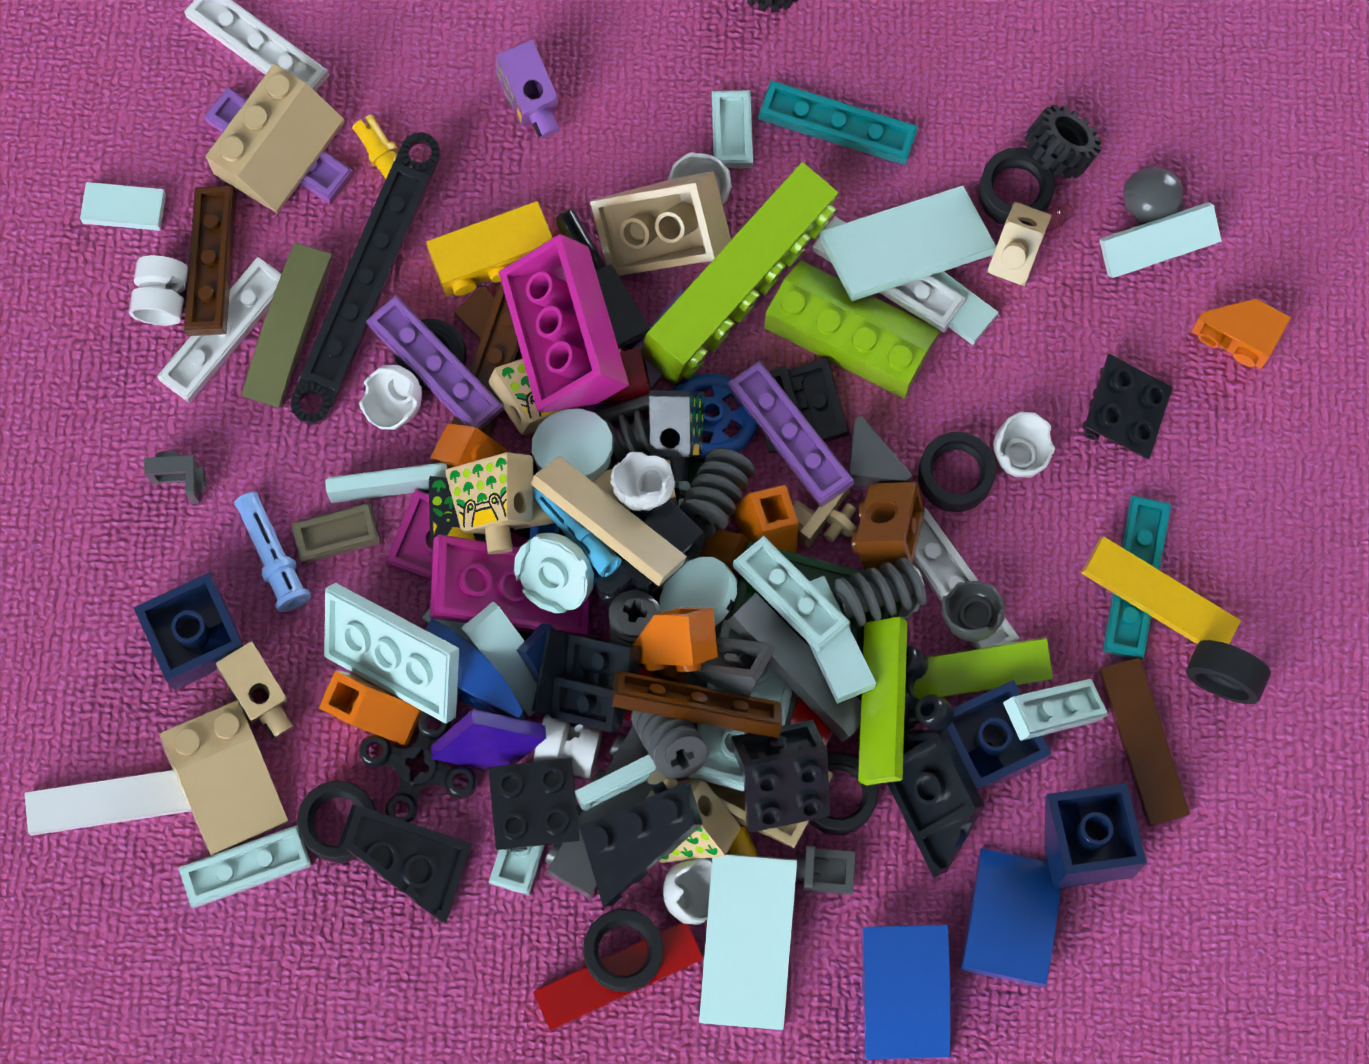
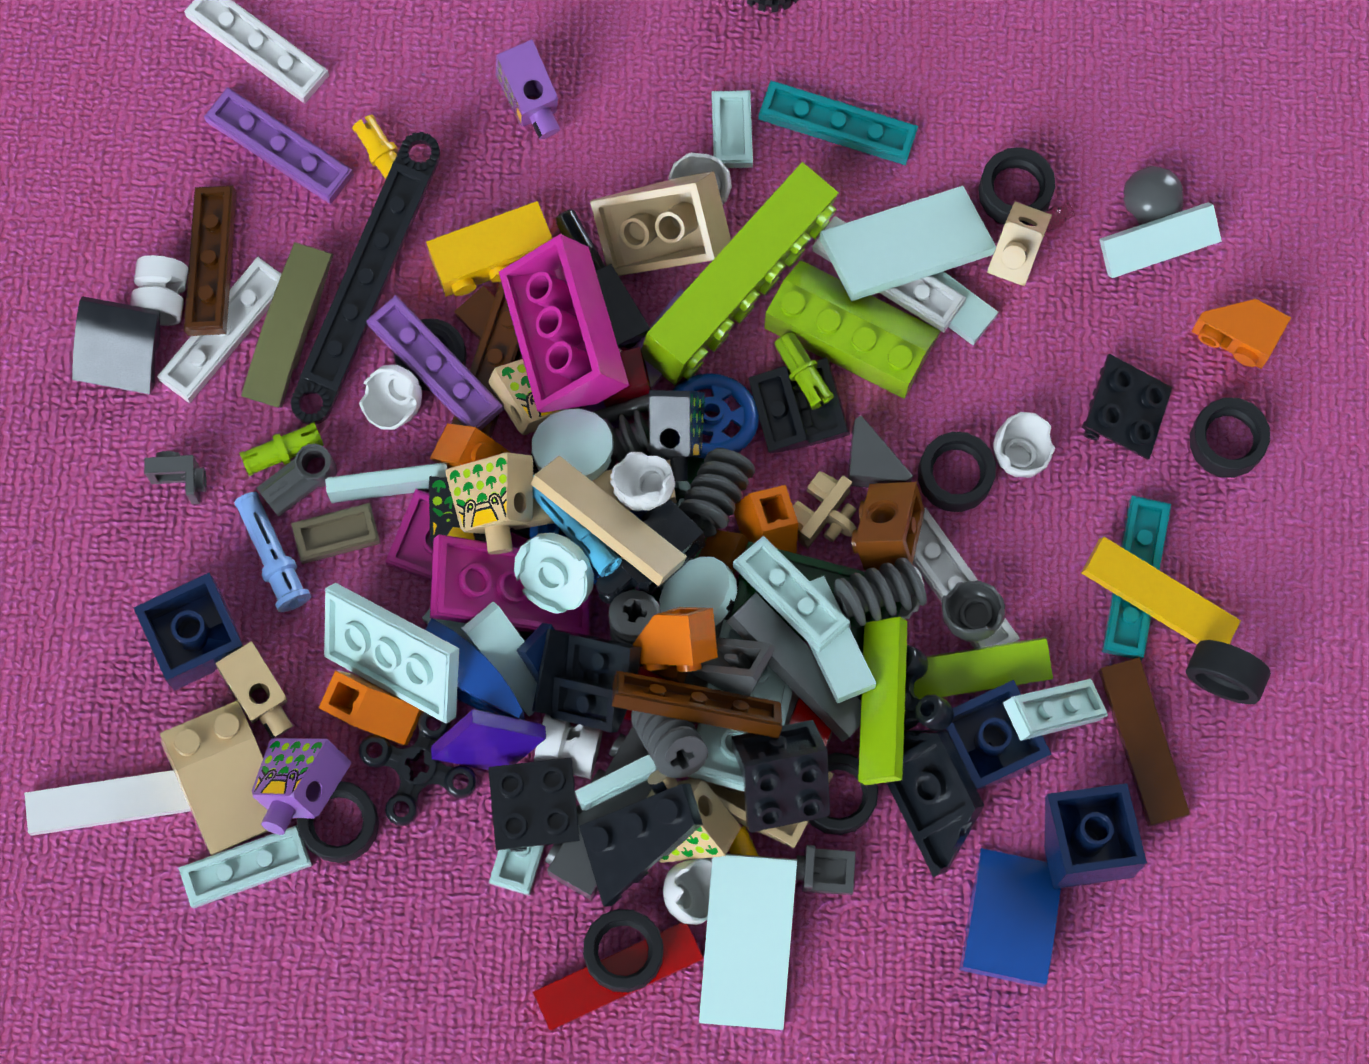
light aqua tile [80,182,166,231] -> none
tan slope [206,64,345,214] -> none
black wing [339,804,472,924] -> none
medium lavender tile [727,360,854,508] -> none
blue slope [861,925,950,1060] -> none
black tyre [1025,105,1102,179] -> none
none -> slope [72,296,160,394]
none -> lime pin [239,422,324,477]
none -> medium lavender torso [252,738,352,835]
none -> dark grey piece [257,444,337,517]
none -> lime axle [774,332,834,410]
none -> black tyre [1190,398,1270,478]

